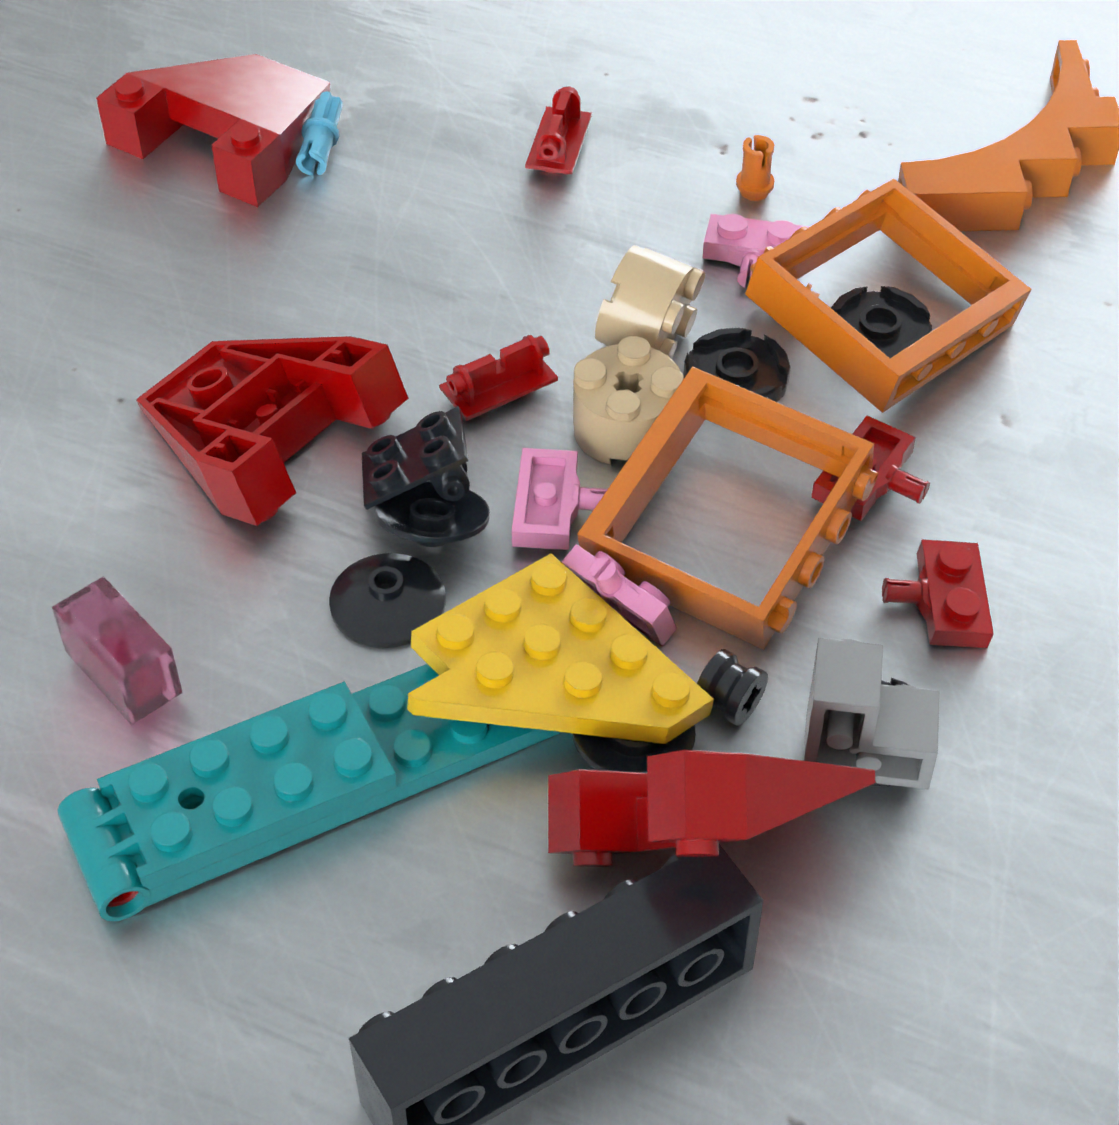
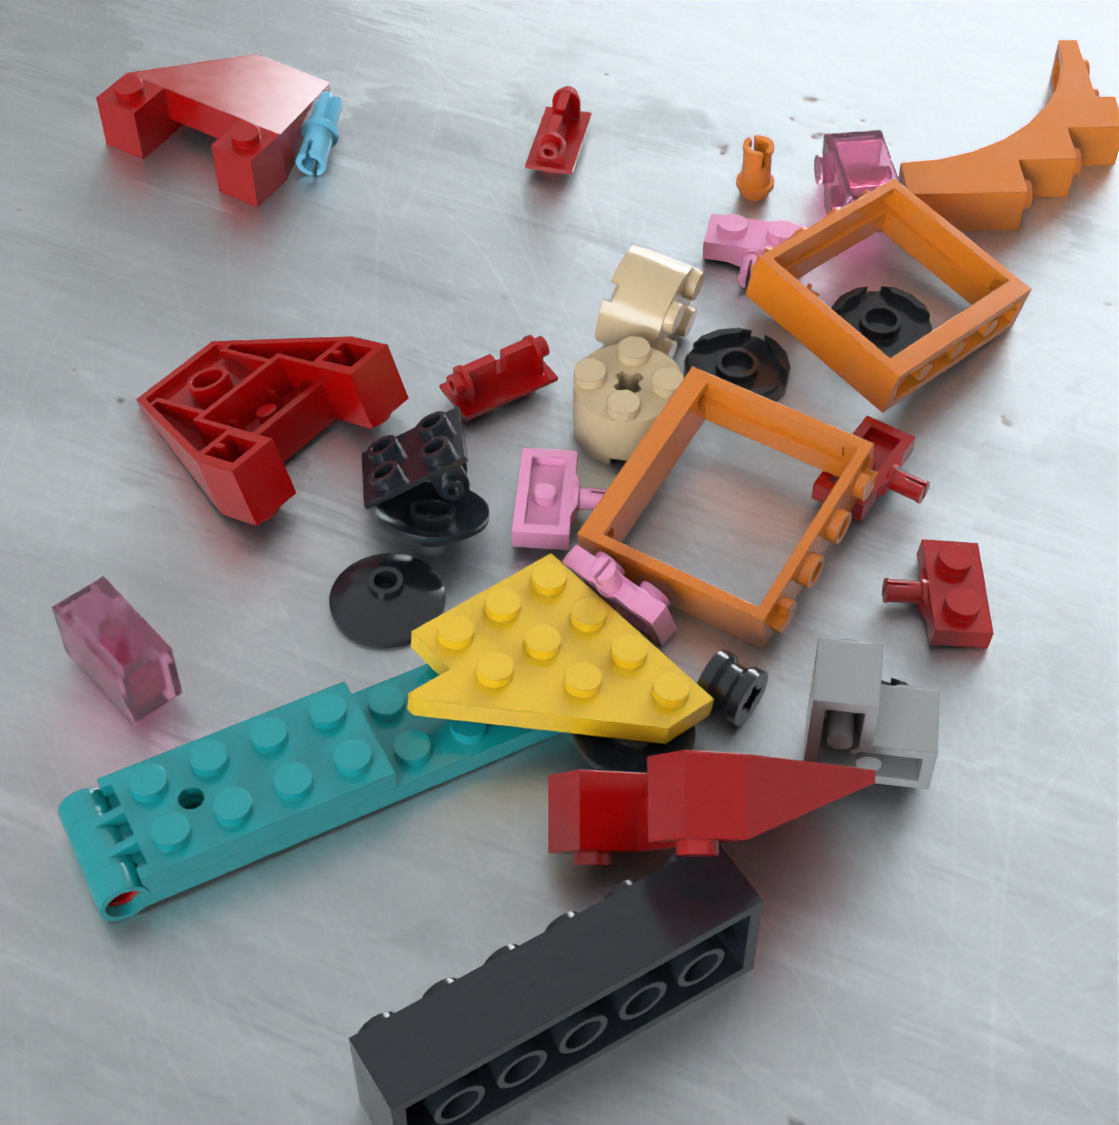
none -> clear pink brick [814,130,900,232]

